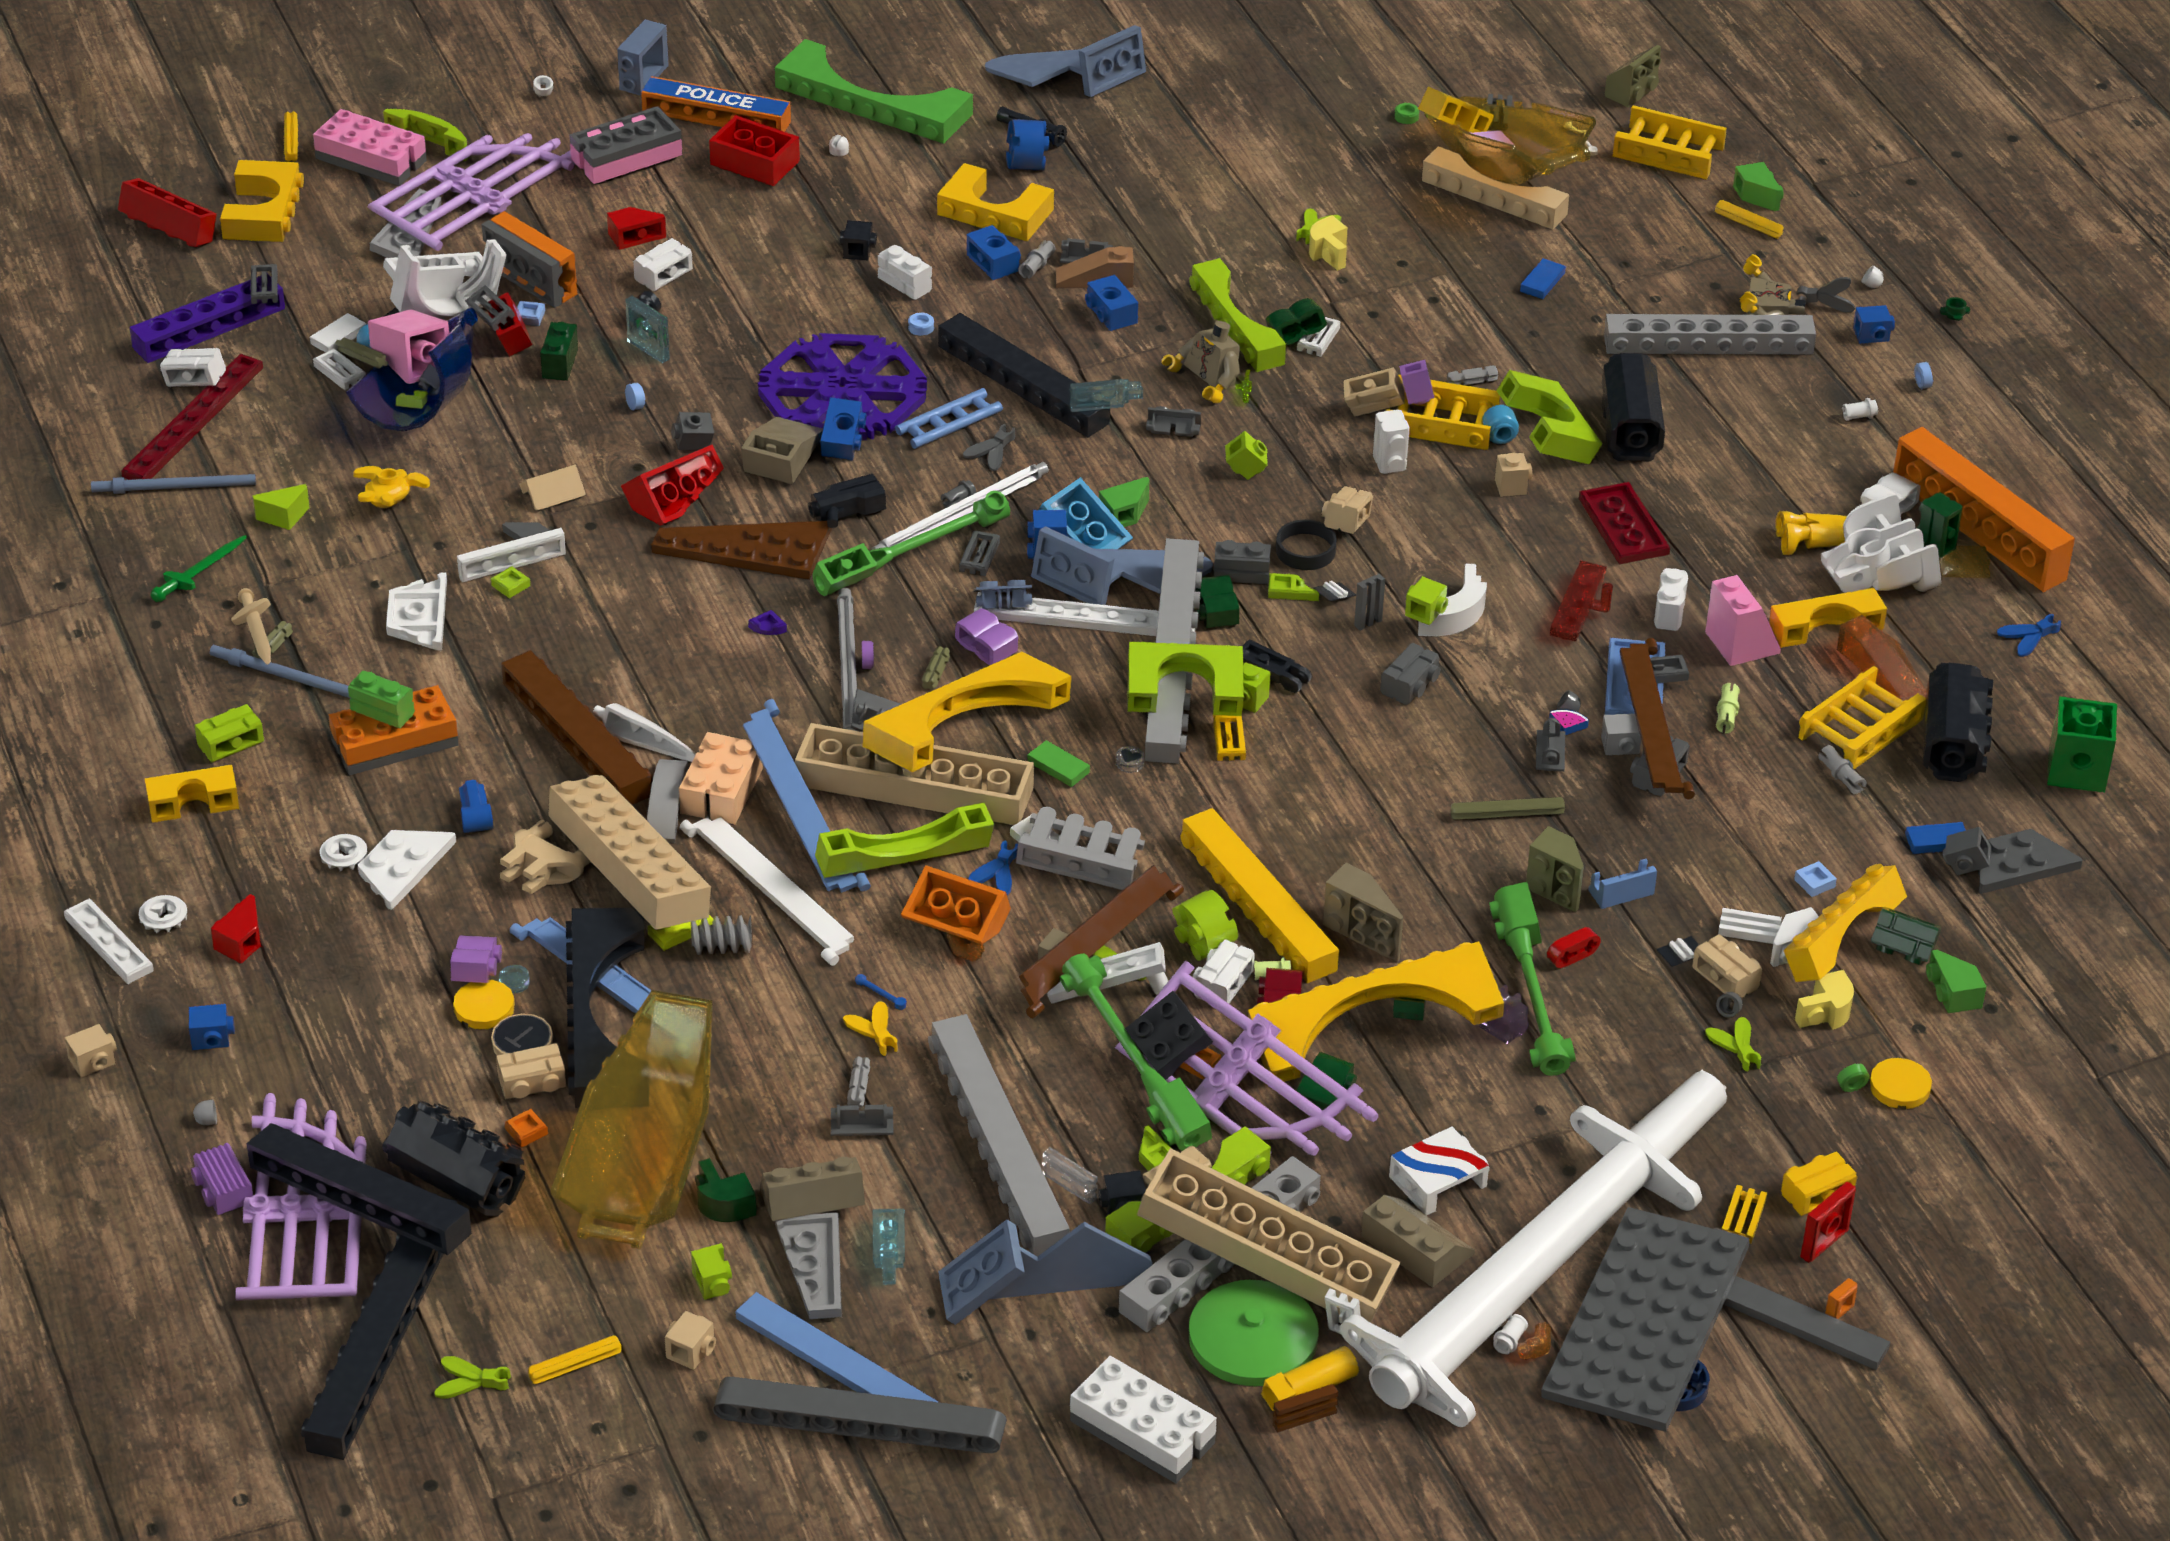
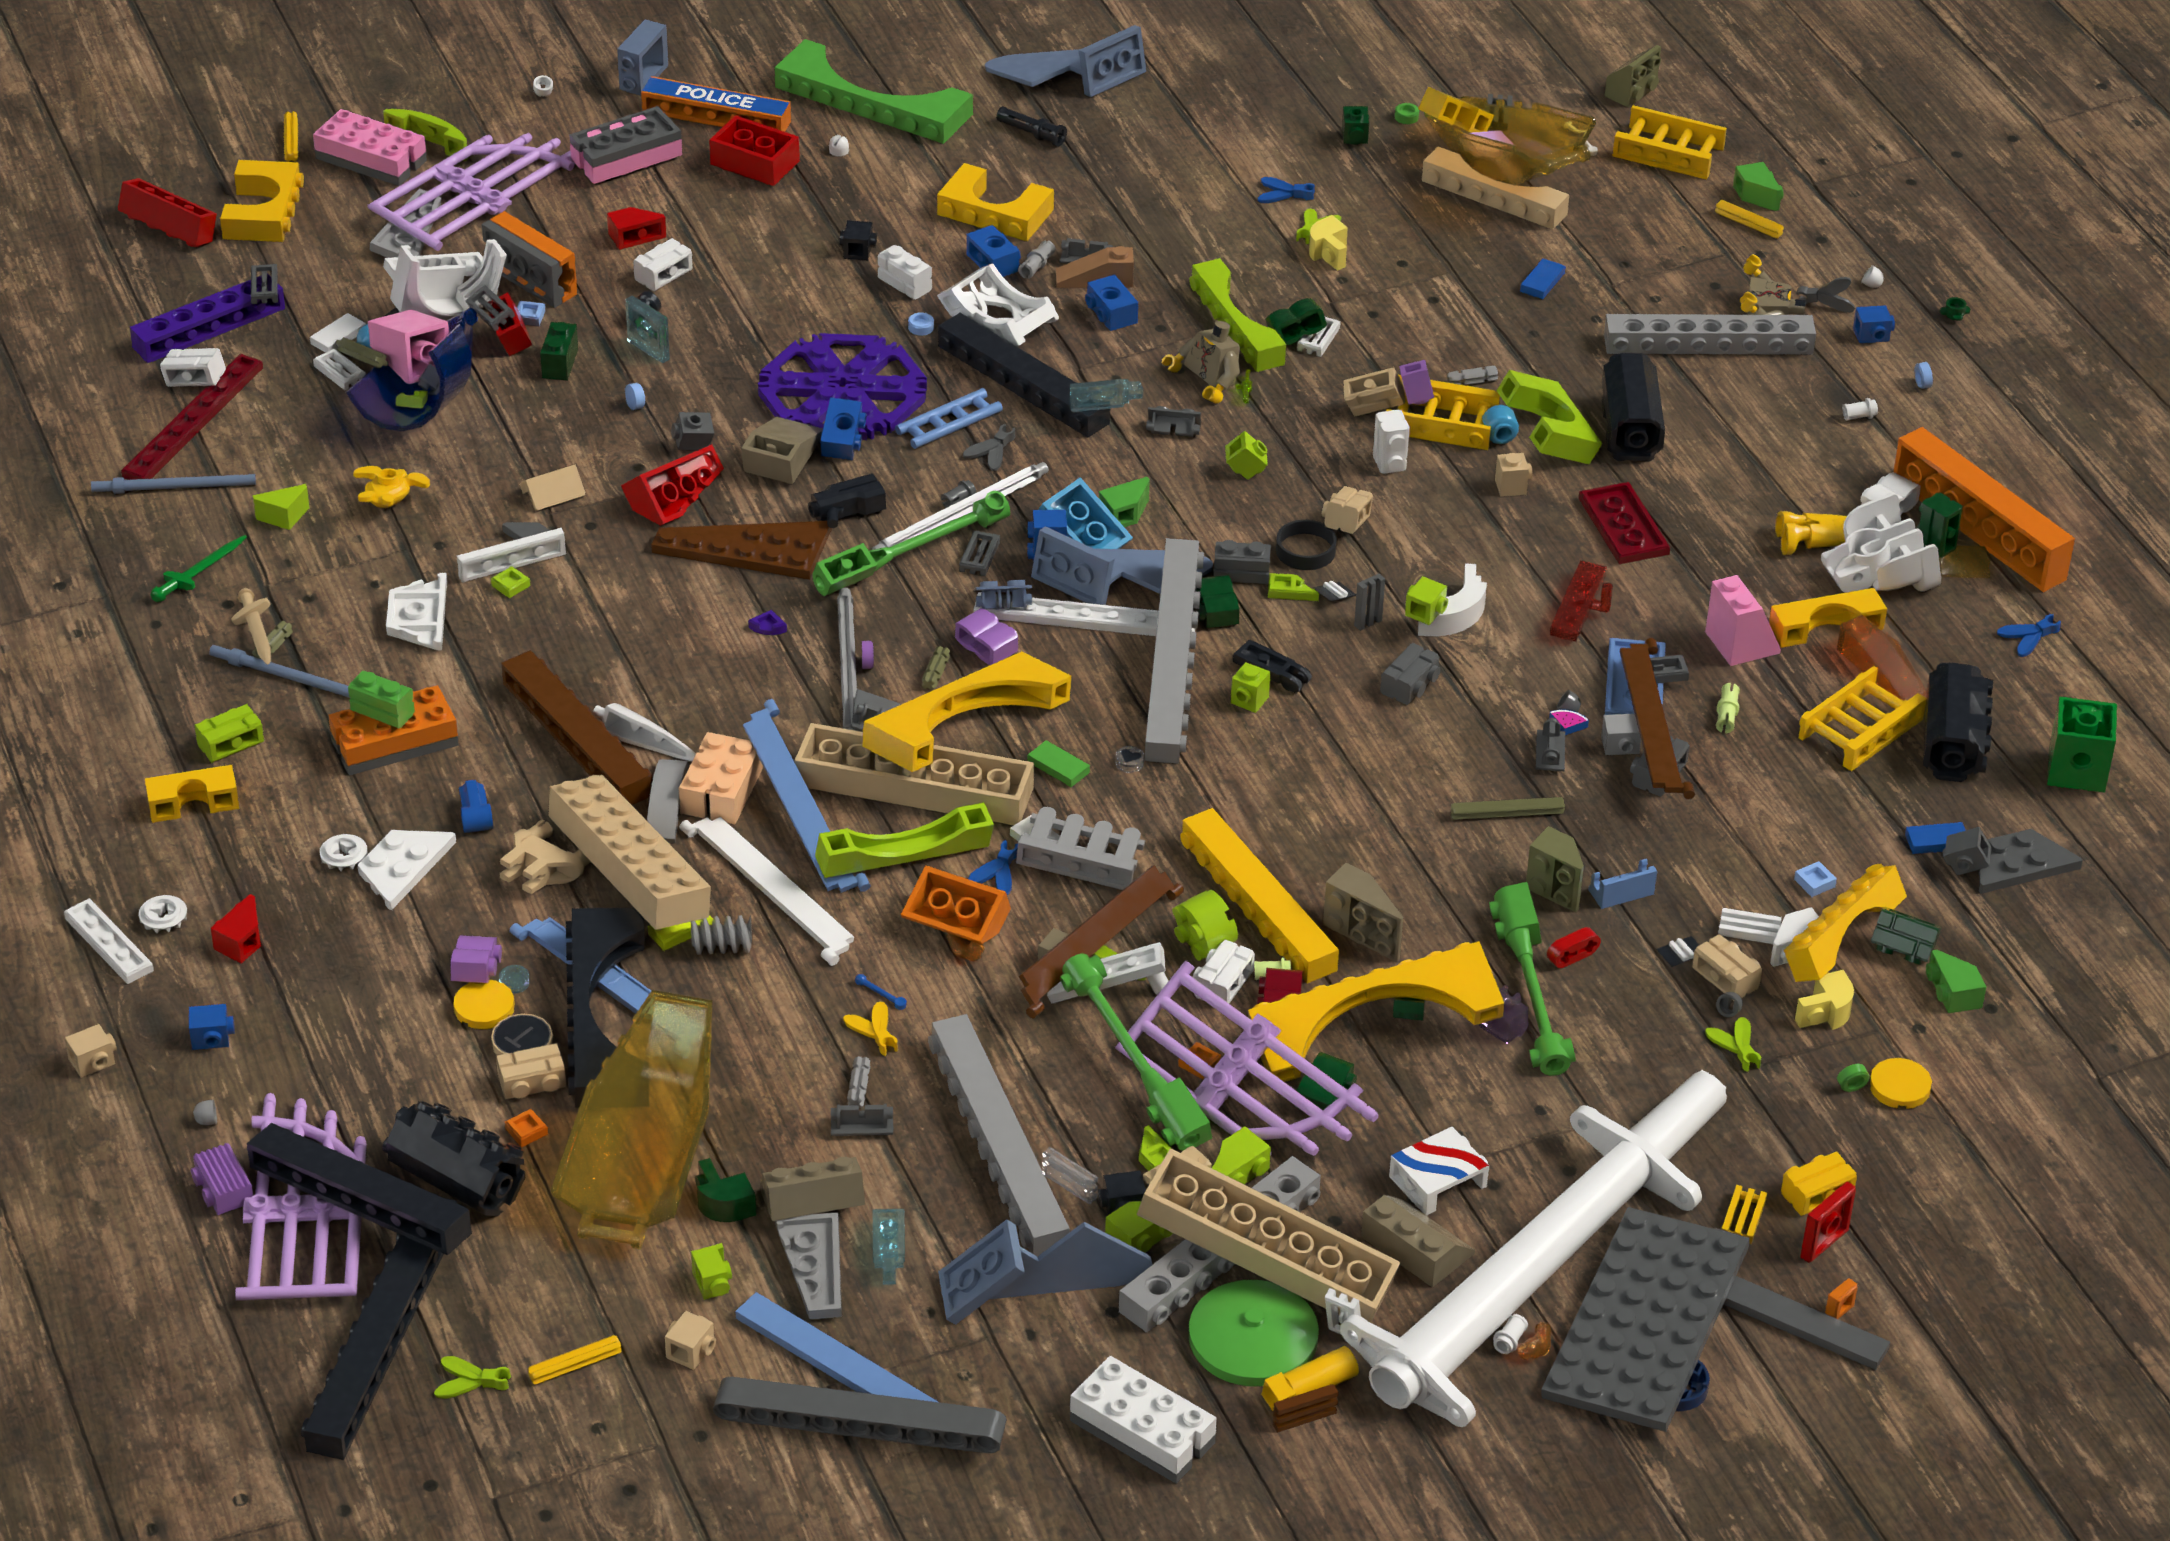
blue brick [1006,119,1049,171] -> none
black brick [1125,991,1213,1080] -> none
lime arch [1127,642,1244,716] -> none
yellow tile [1213,715,1246,761] -> none
white brick [1654,568,1688,631] -> none
light grey pin [1818,745,1867,794] -> none
none -> white fence [937,264,1059,346]
none -> blue piece [1258,177,1315,203]
none -> dark green brick [1342,106,1369,145]

